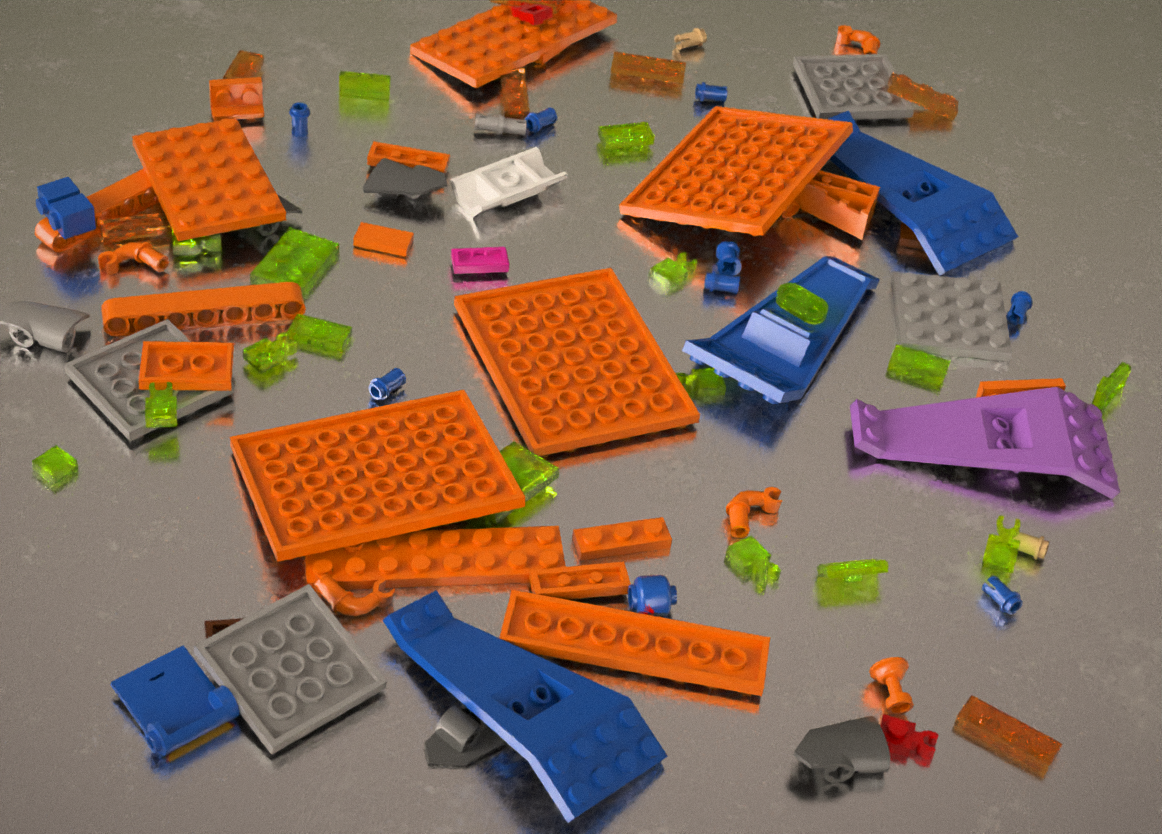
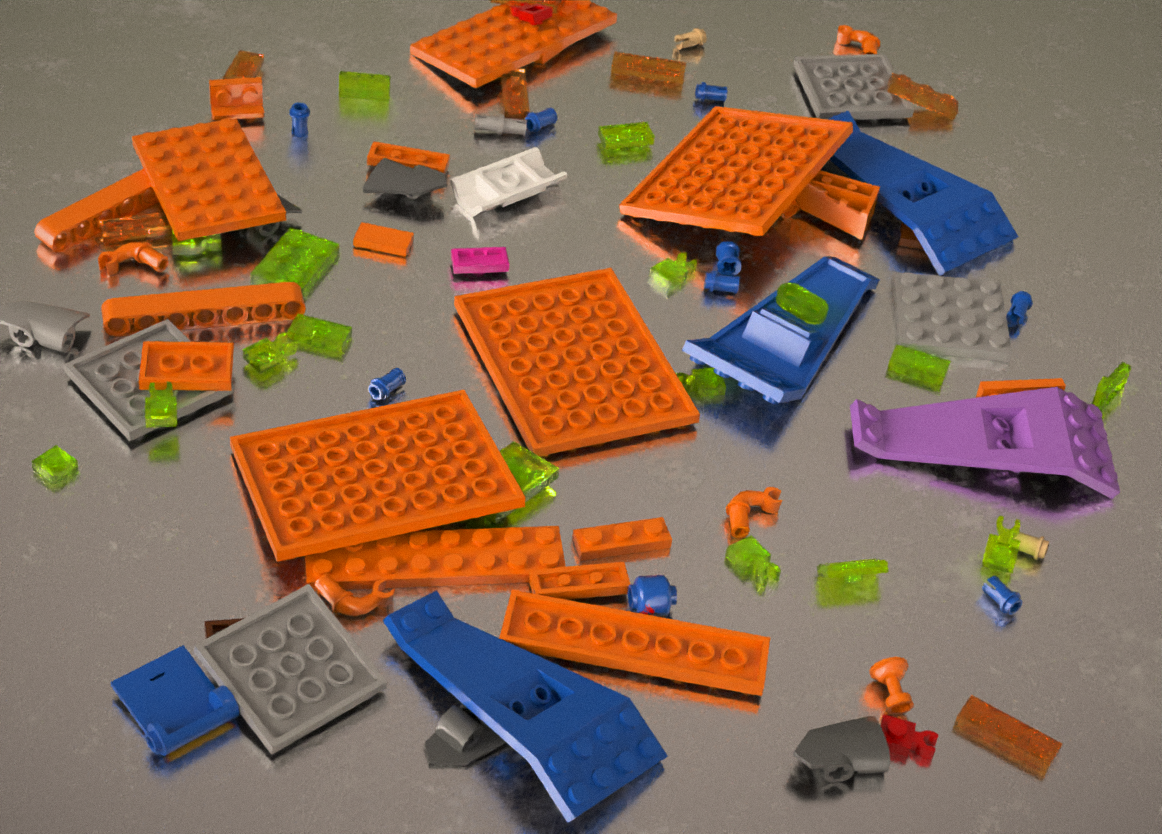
blue piece [36,177,96,239] -> none

